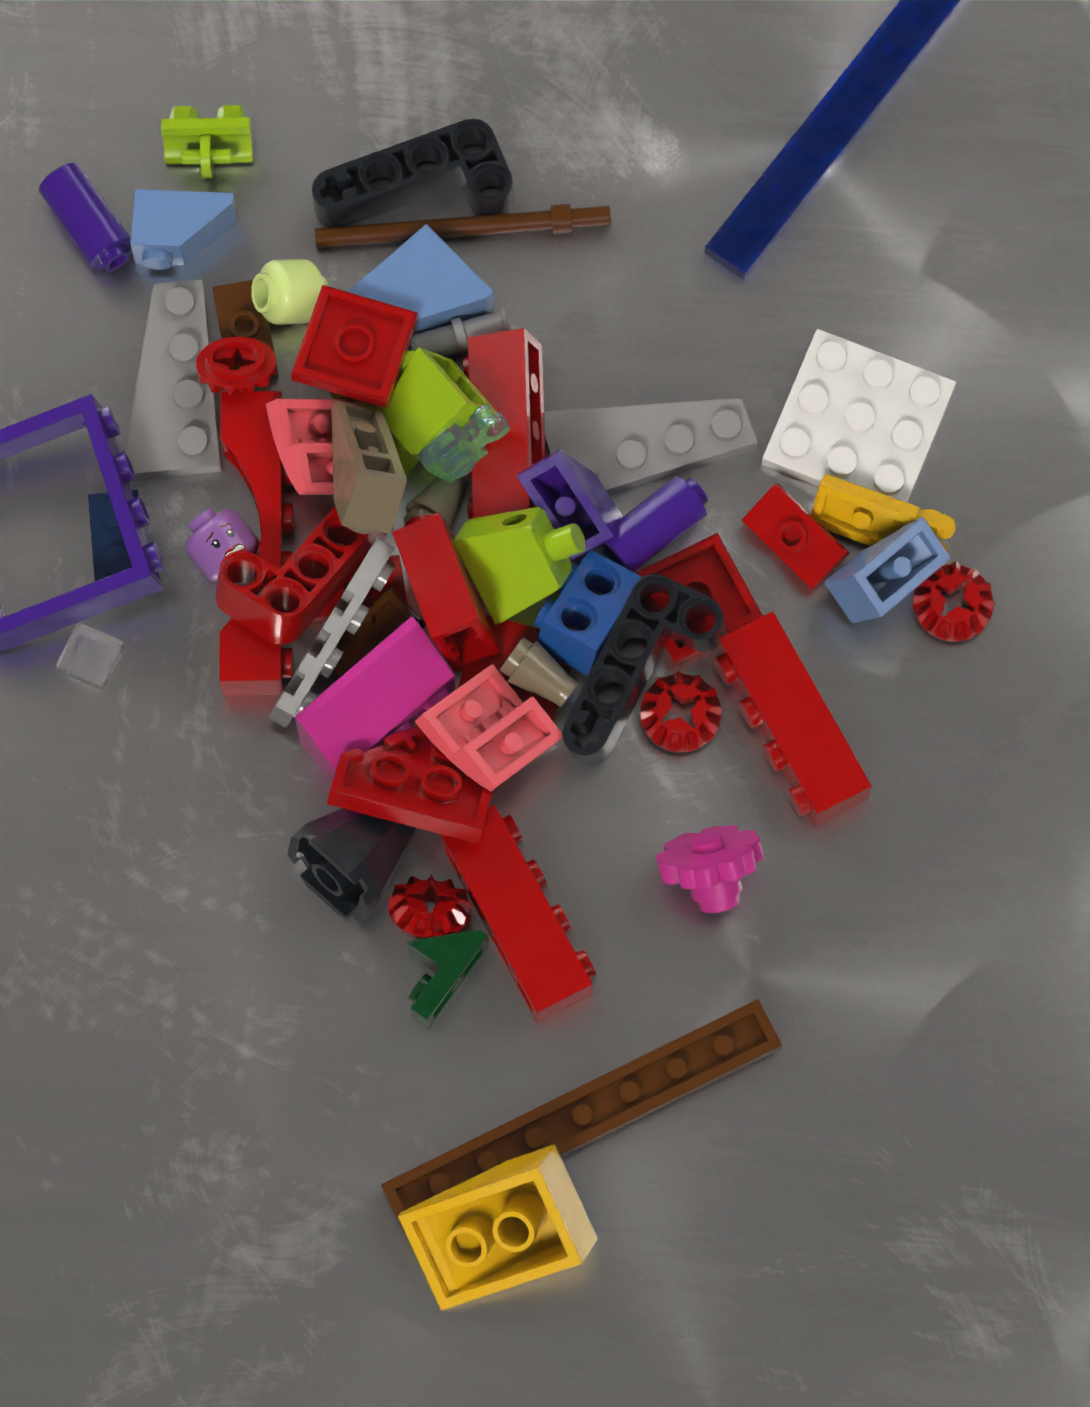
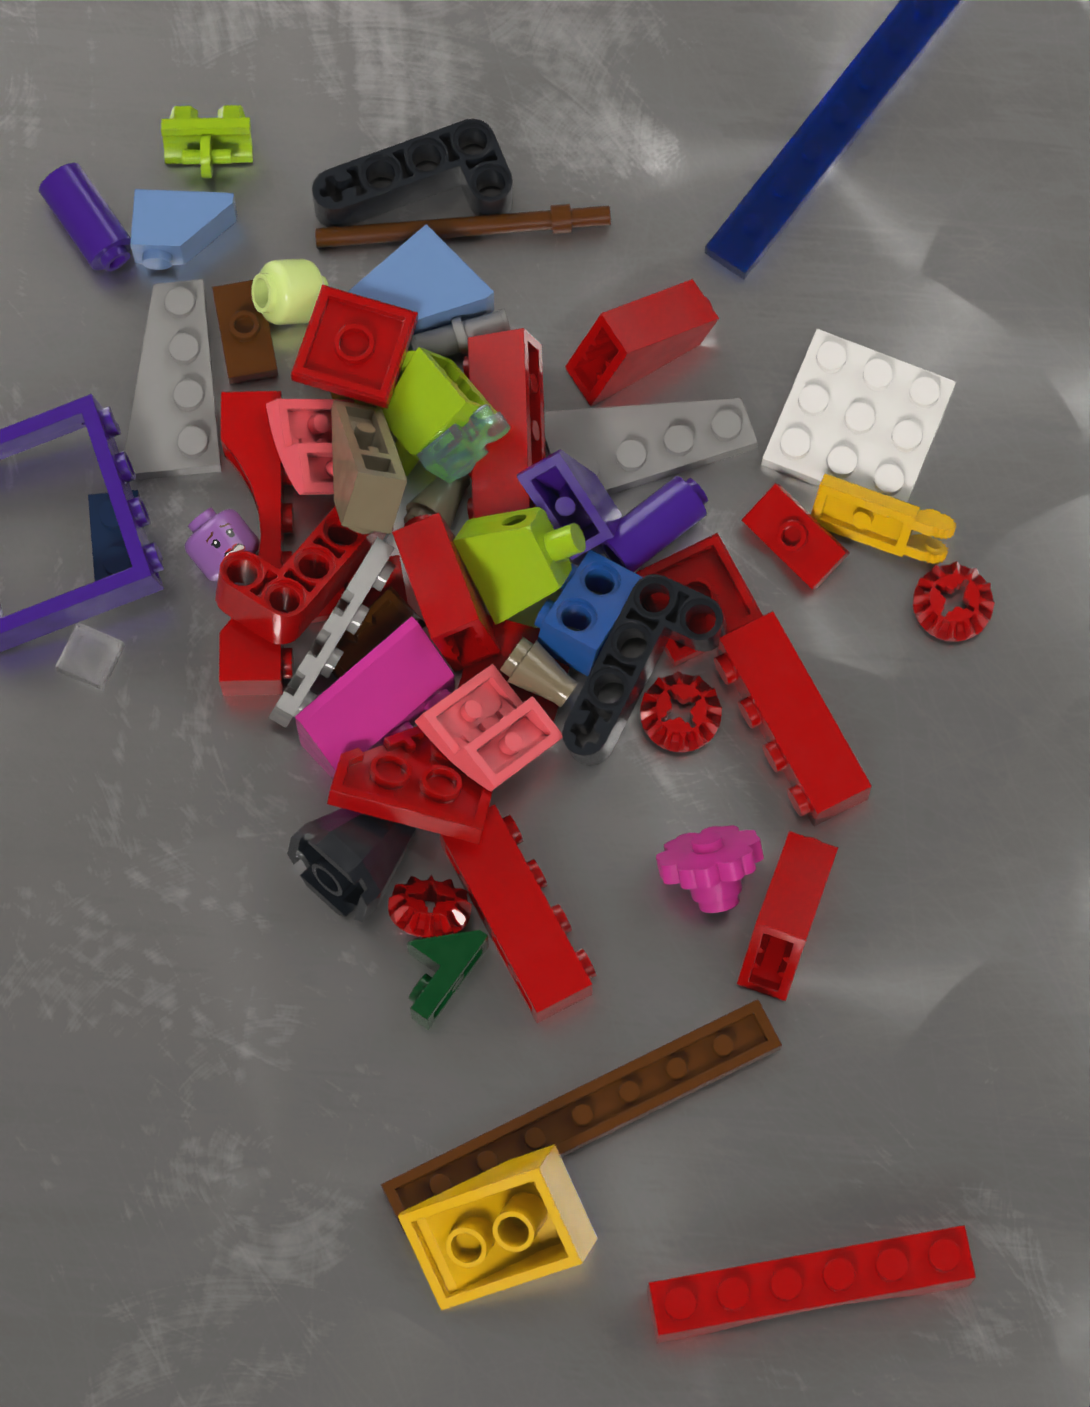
red gear [196,337,276,397] -> none
medium blue slope [824,517,951,623] -> none
none -> red slope [565,279,719,406]
none -> red arch [647,1225,976,1343]
none -> red slope [737,831,838,1001]

